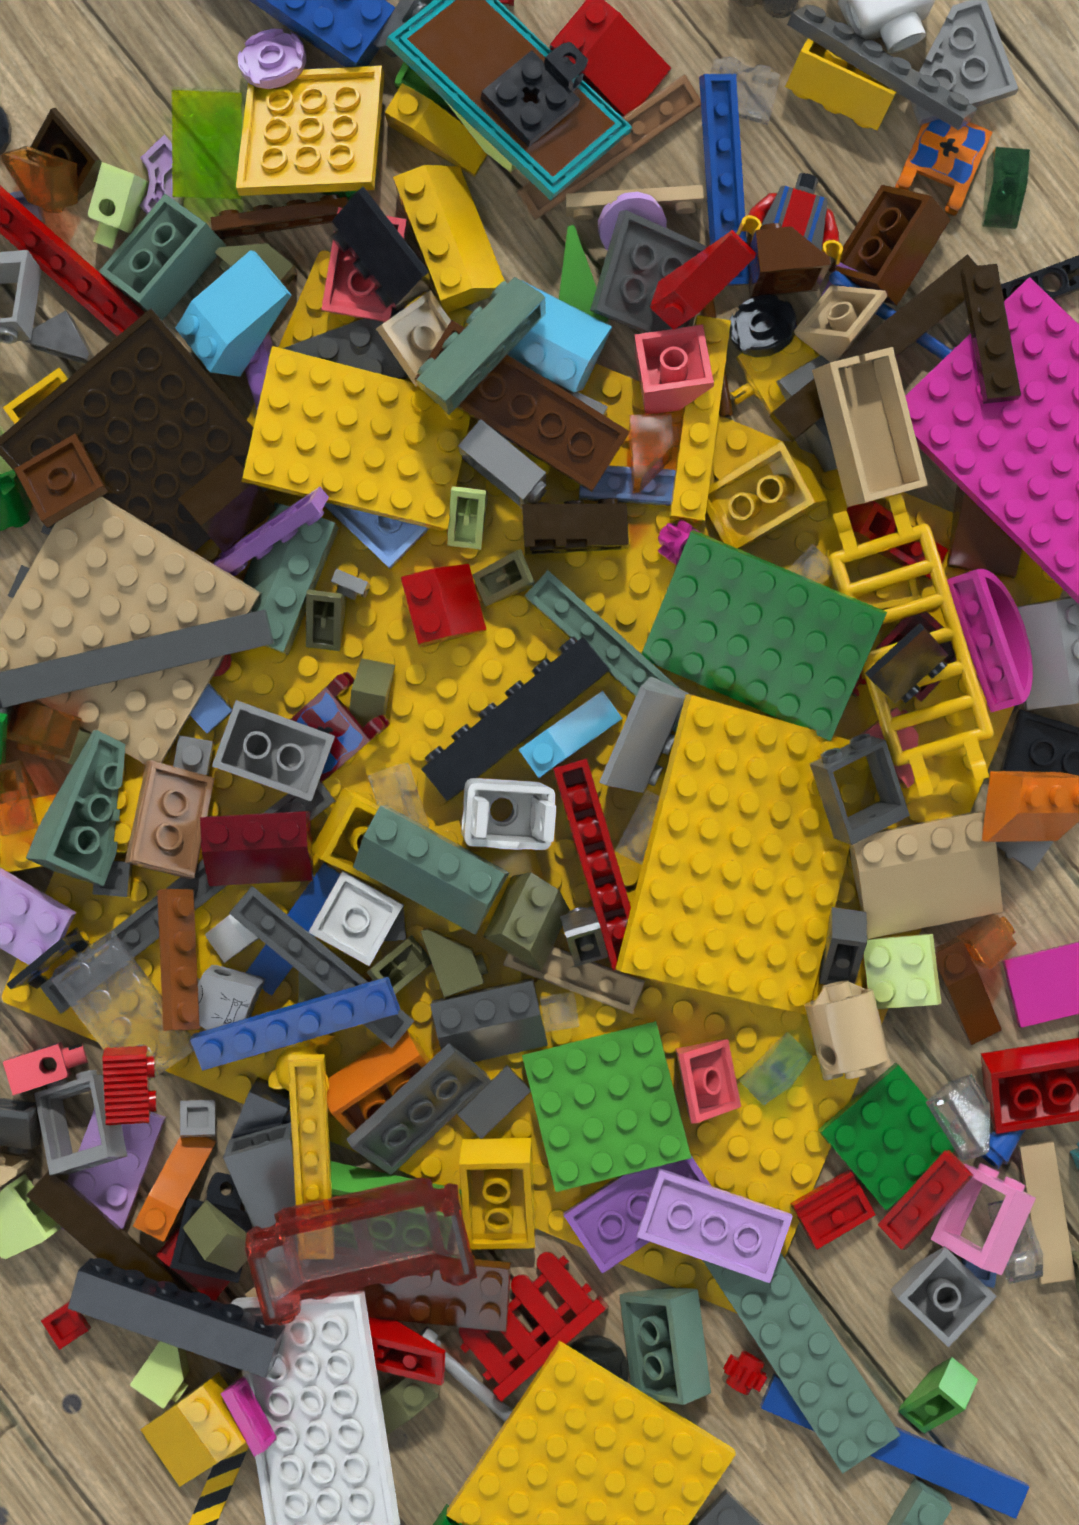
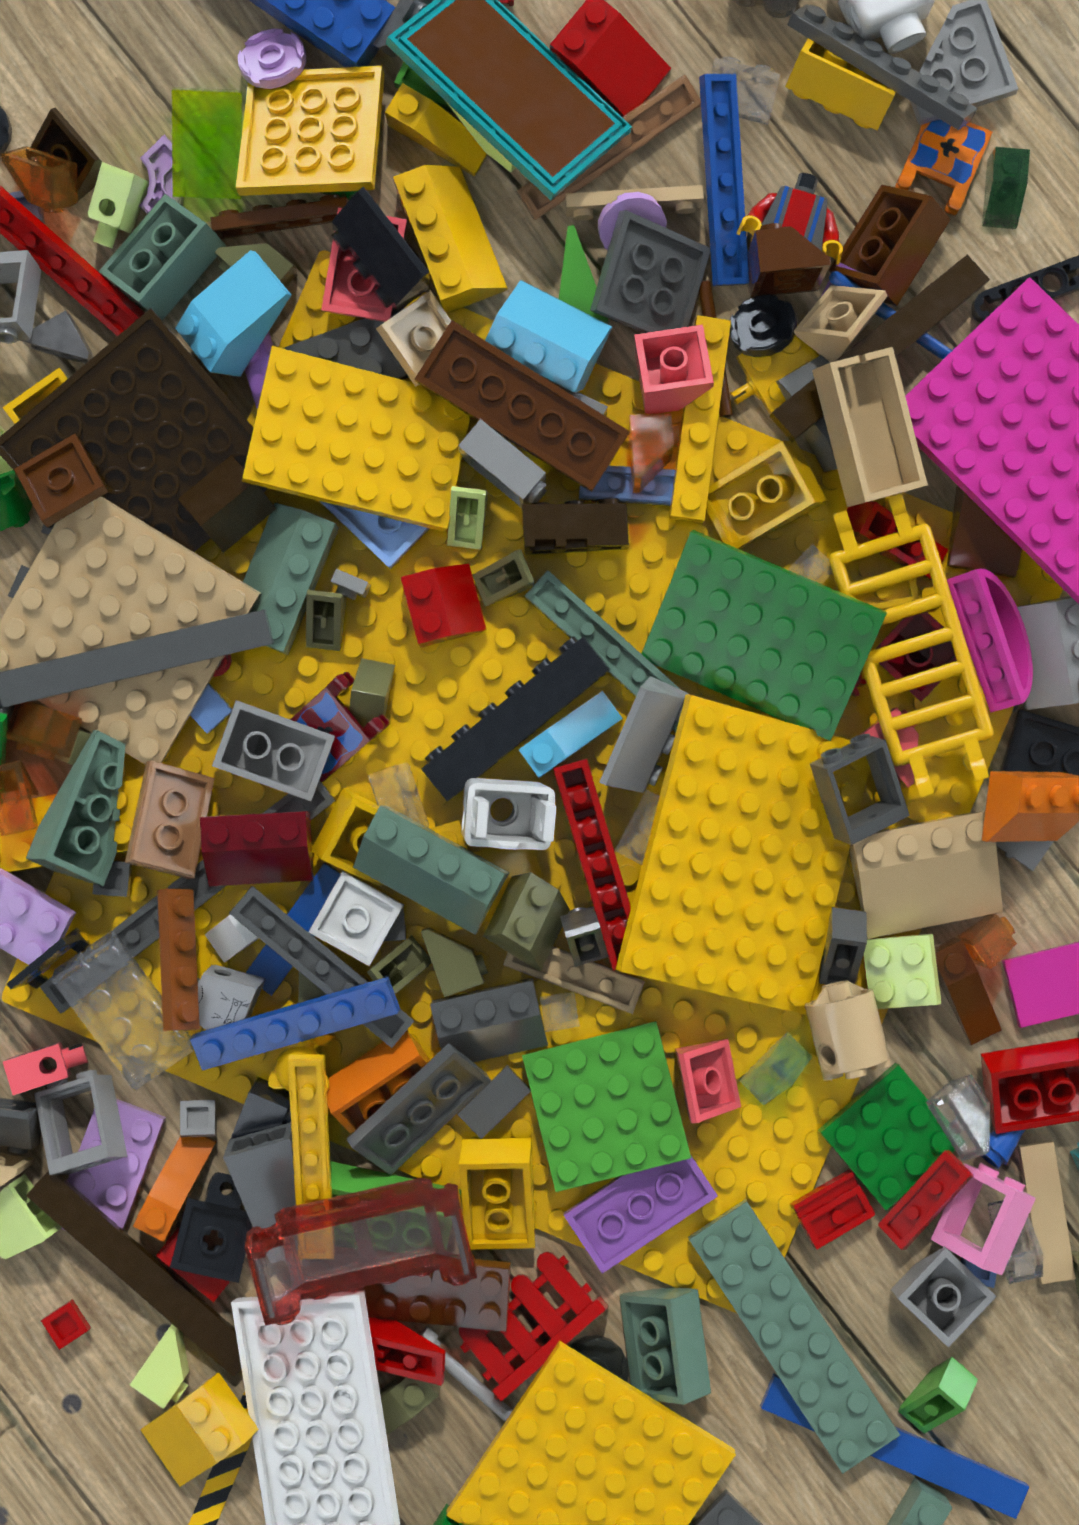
black brick [68,1258,286,1378] -> none
red brick [102,1045,157,1125] -> none
light grey plate [173,735,215,776] -> none
olive slope [183,1200,260,1272] -> none
medium lavender plate [213,487,329,576] -> none
dark pink tile [220,1377,277,1456] -> none
sand green slope [416,277,546,415] -> none
black plate [480,42,588,147] -> none
lavender plate [636,1168,793,1283] -> none
red slope [650,230,756,330] -> none
dark pink gear [658,519,699,565] -> none
red gear [723,1350,768,1395] -> none
black slope [865,623,948,703] -> none
dark brown plate [960,264,1021,404] -> none

